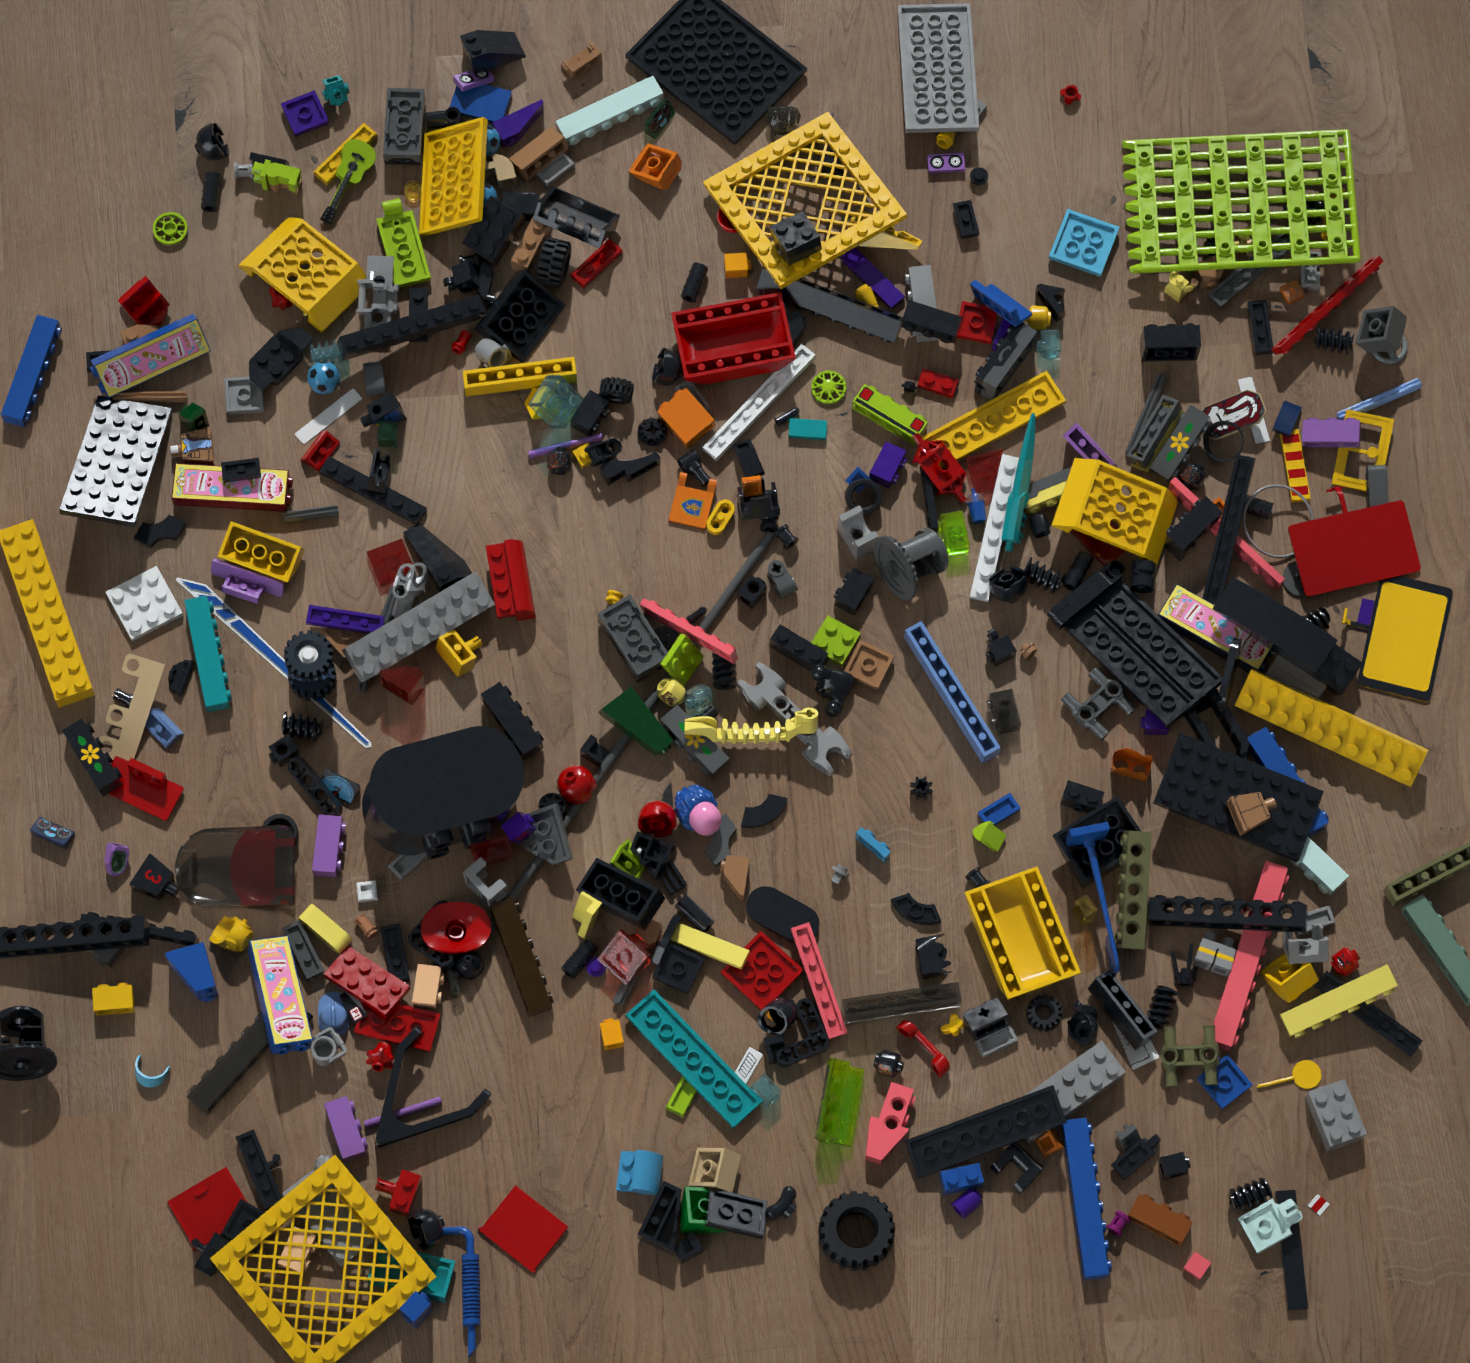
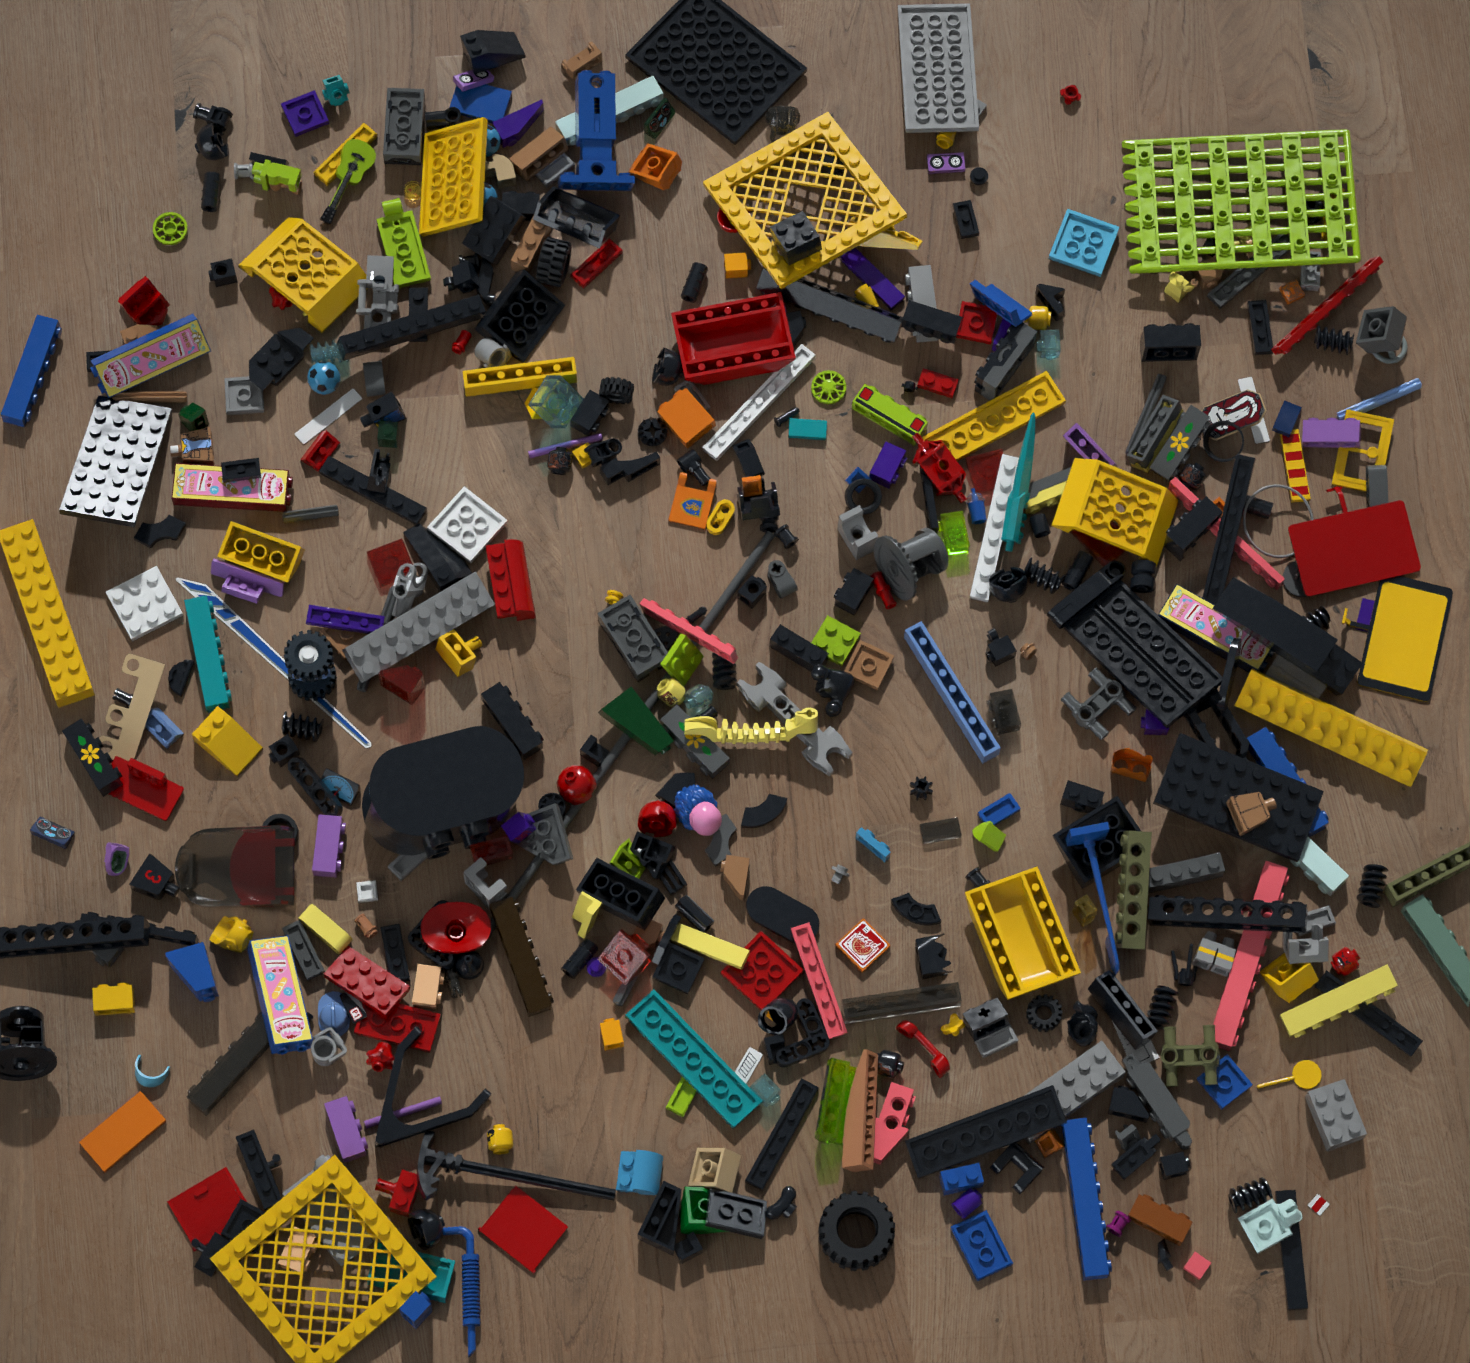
none -> orange tile [79,1091,166,1173]
none -> yellow slope [192,706,263,776]
none -> black connector [193,103,233,132]
none -> black brick [208,258,238,287]
none -> black piece [416,1130,616,1201]
none -> white plate [427,487,508,564]
none -> yellow head [487,1124,513,1155]
none -> blue brick [558,70,635,191]
none -> black slope [655,773,696,809]
none -> black tile [745,1078,819,1191]
none -> tile [835,918,891,973]
none -> nougat slope [842,1049,878,1172]
none -> red pin [870,571,897,610]
none -> clear smoke tile [920,817,962,844]
none -> blue tile [951,1210,1013,1282]
none -> black slope [1108,1086,1149,1123]
none -> dark grey hinge [1122,1054,1192,1151]
none -> dark grey brick [1148,853,1225,894]
none -> black bar [1158,1239,1173,1271]
none -> black piece [1356,864,1388,908]

